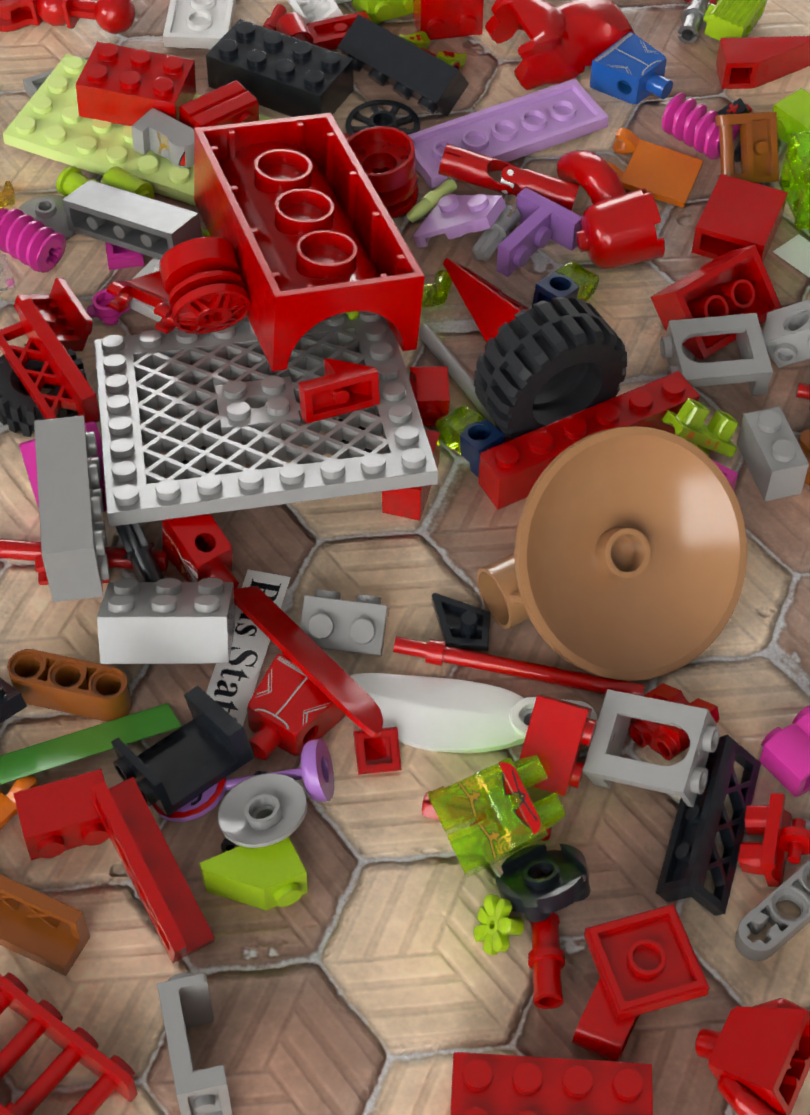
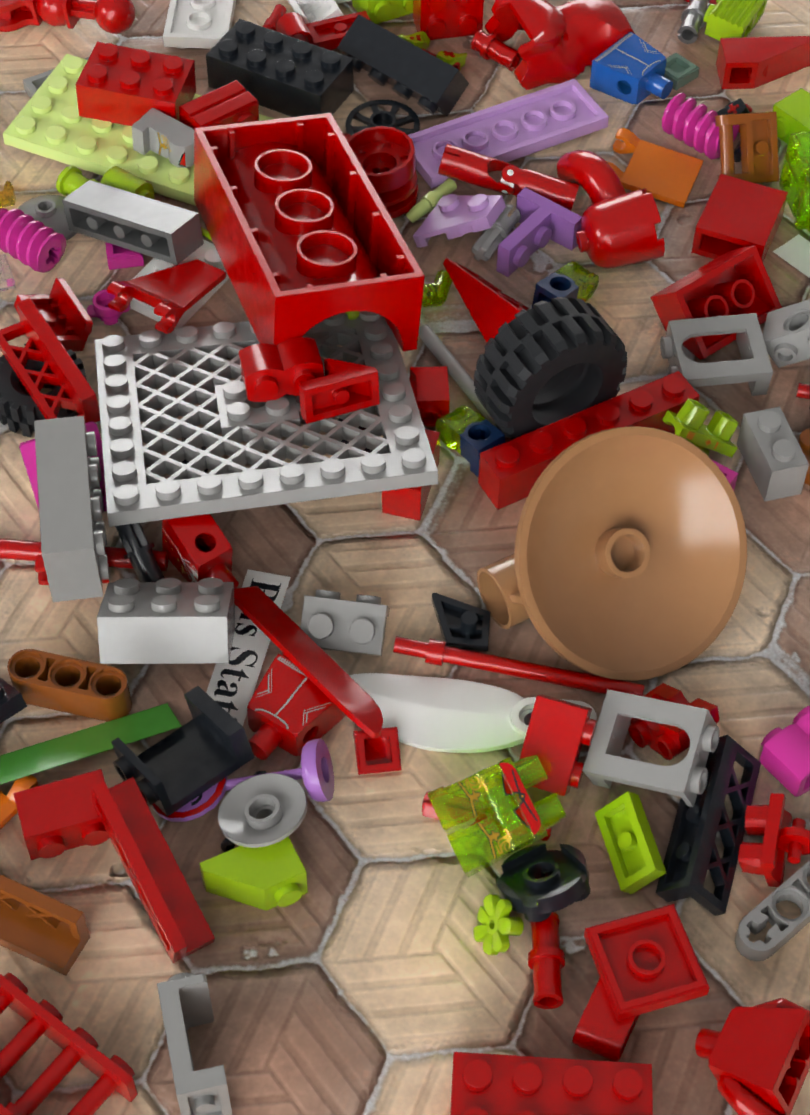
red wheel [159,237,251,334] -> none
none -> red brick [239,337,324,402]
none -> red pin [471,30,521,71]
none -> lime plate [595,791,666,894]
none -> sand green tile [664,53,700,91]

